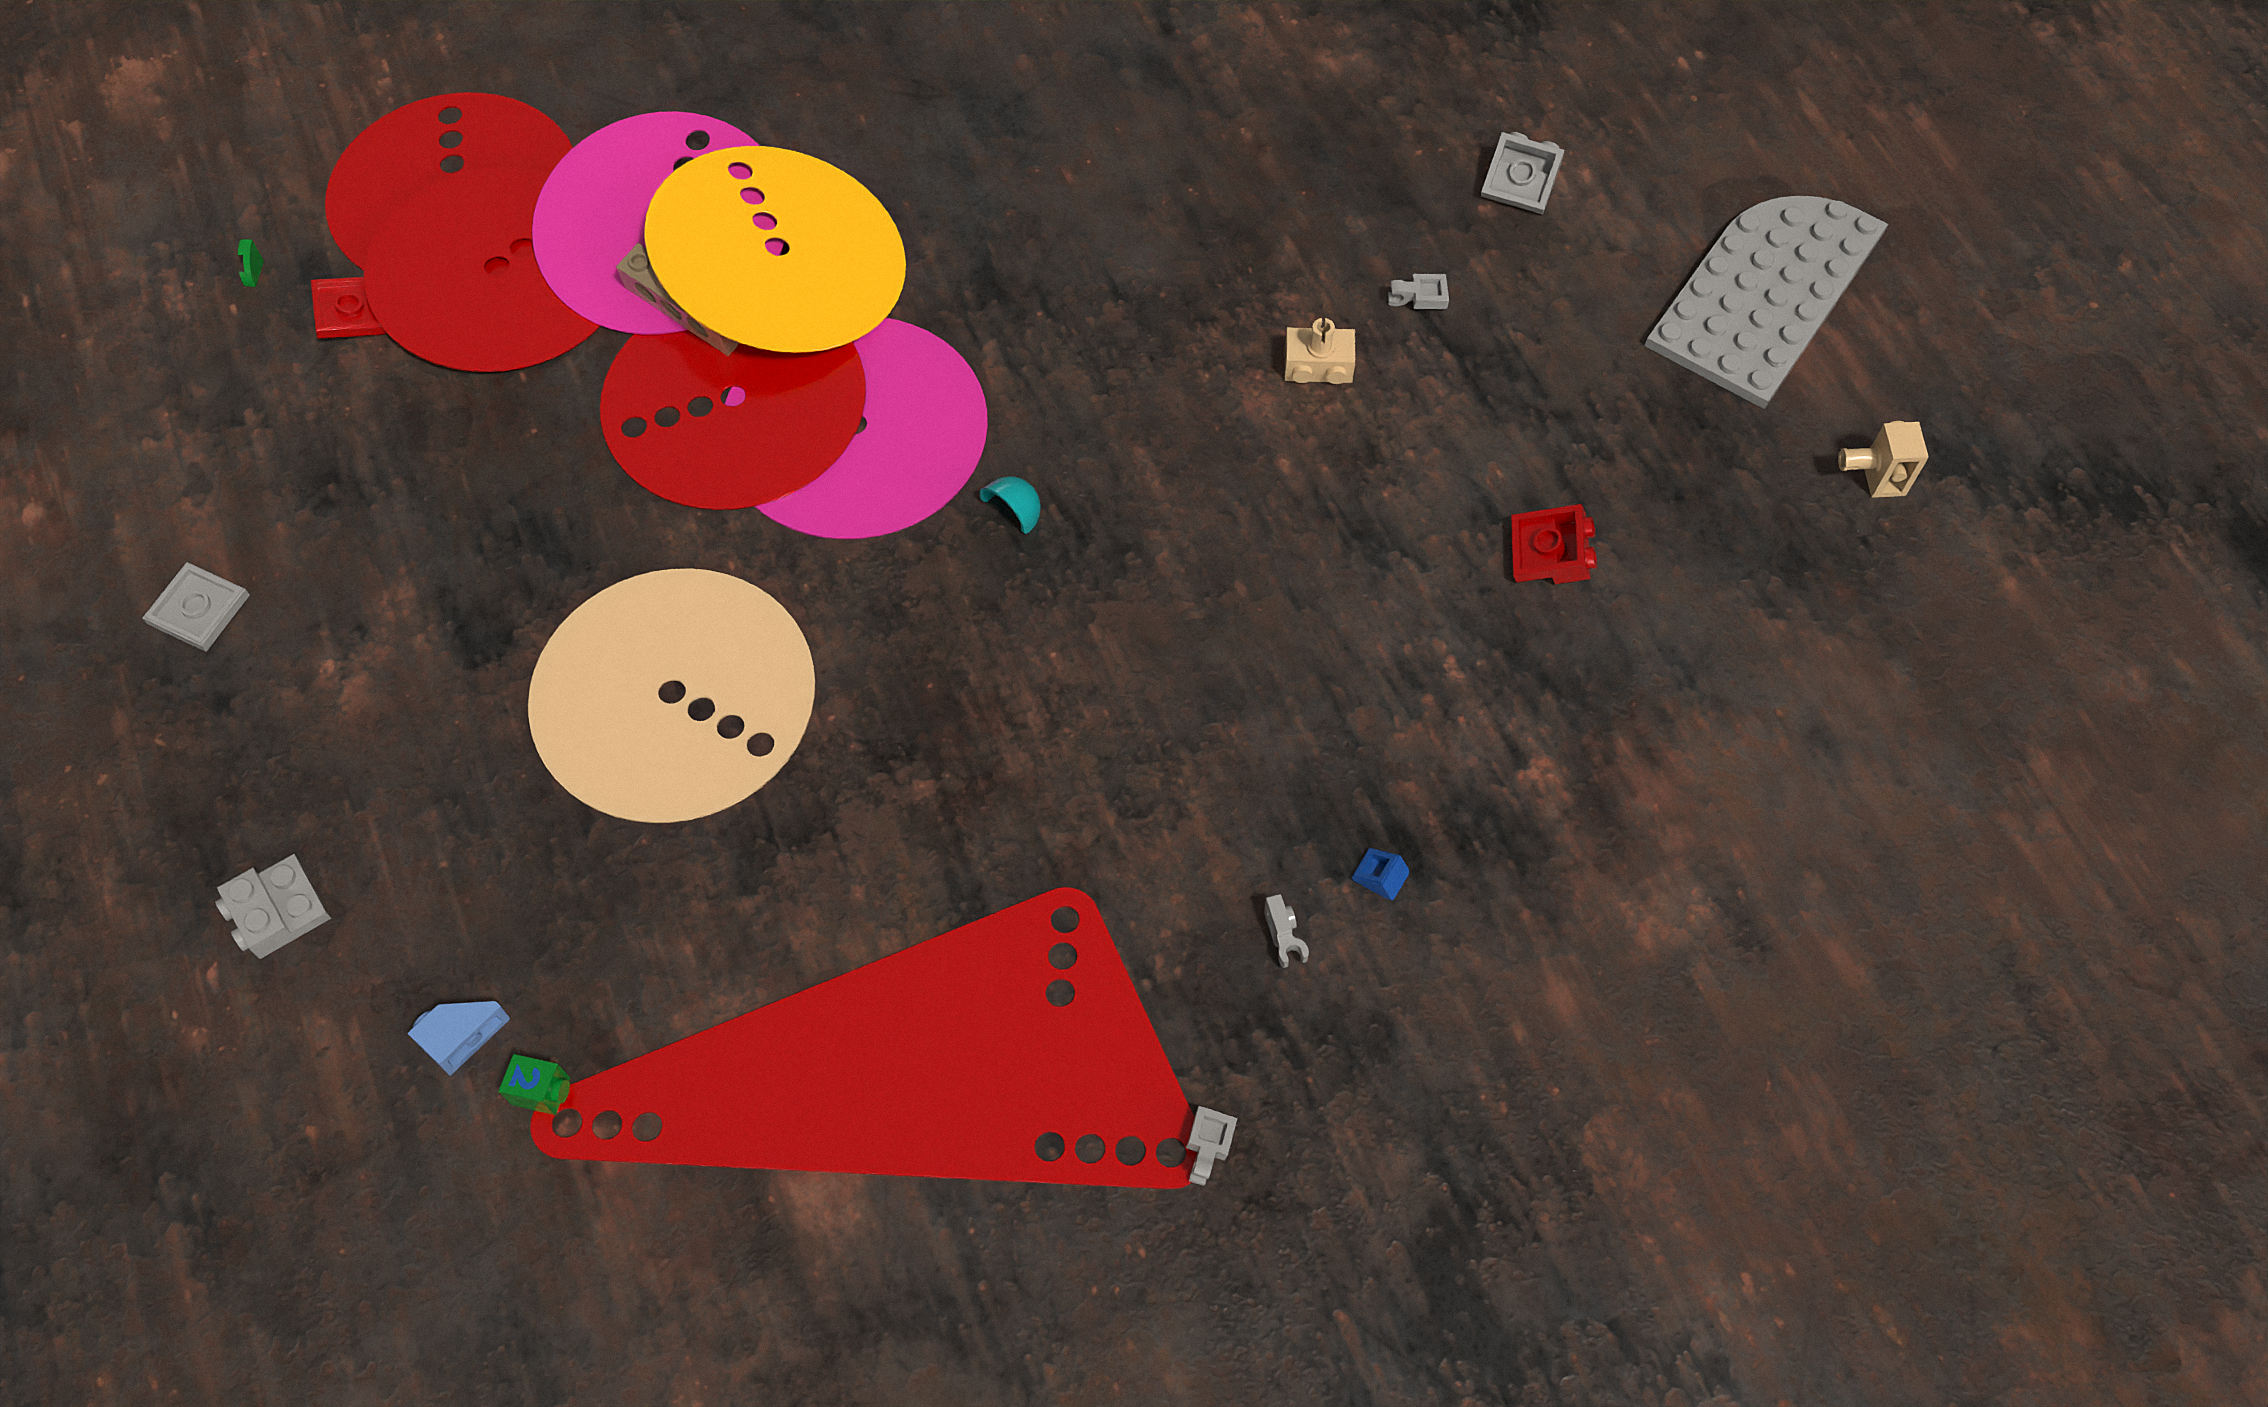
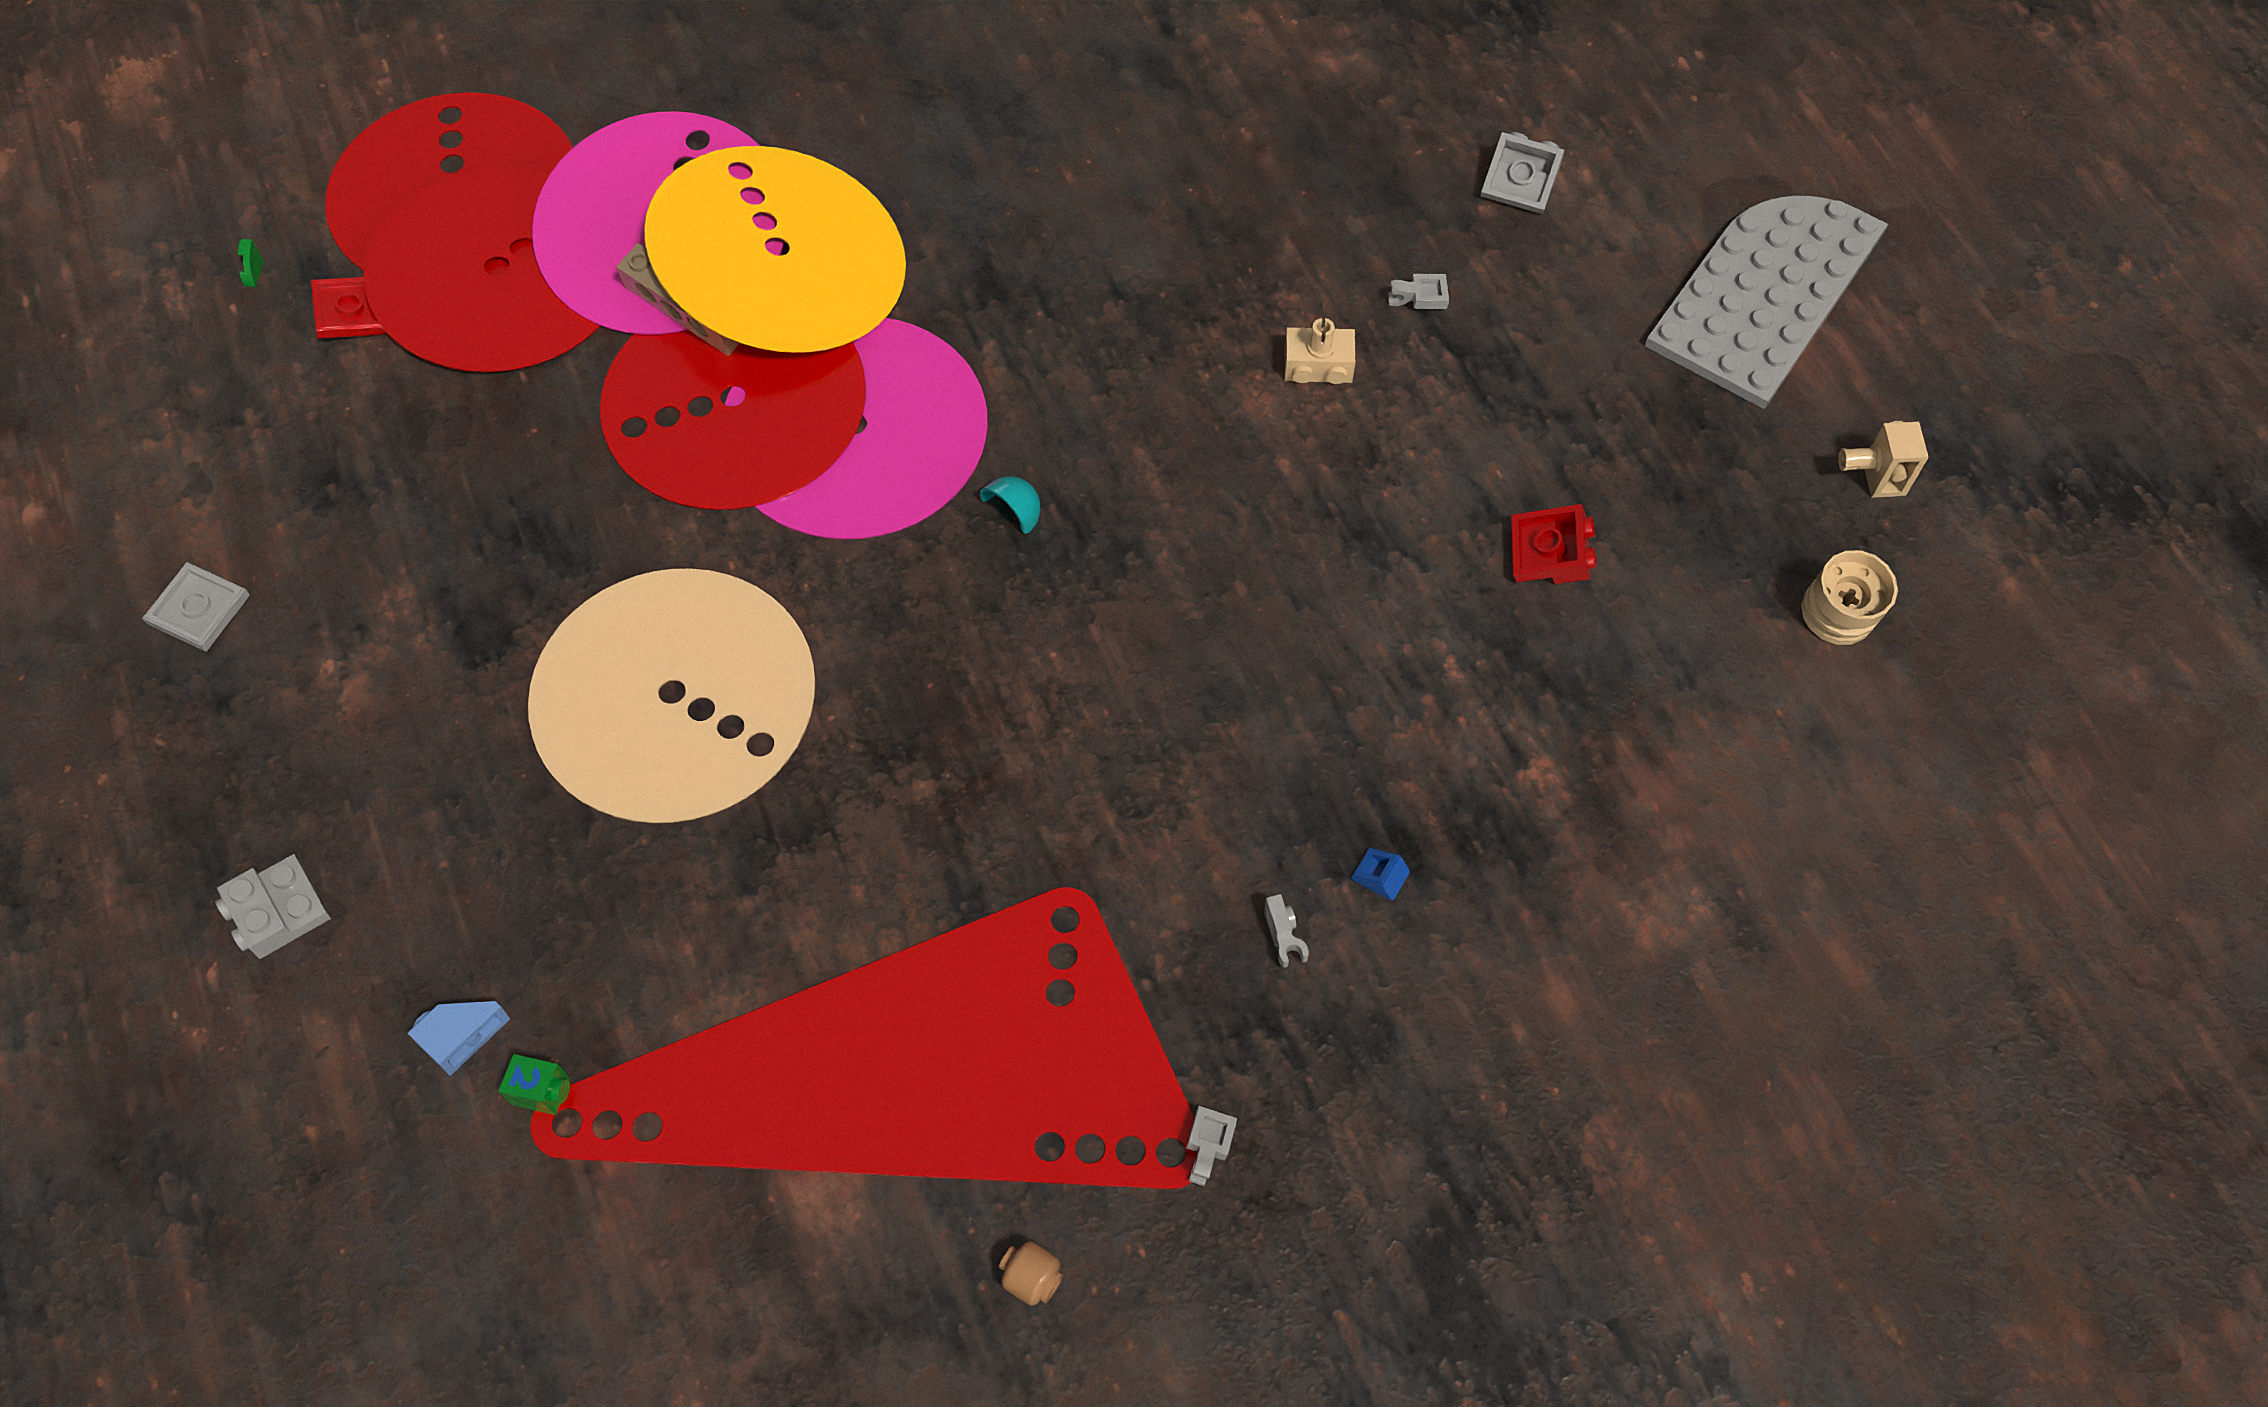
none -> medium nougat head [999,1241,1064,1306]
none -> tan wheel [1801,550,1898,645]

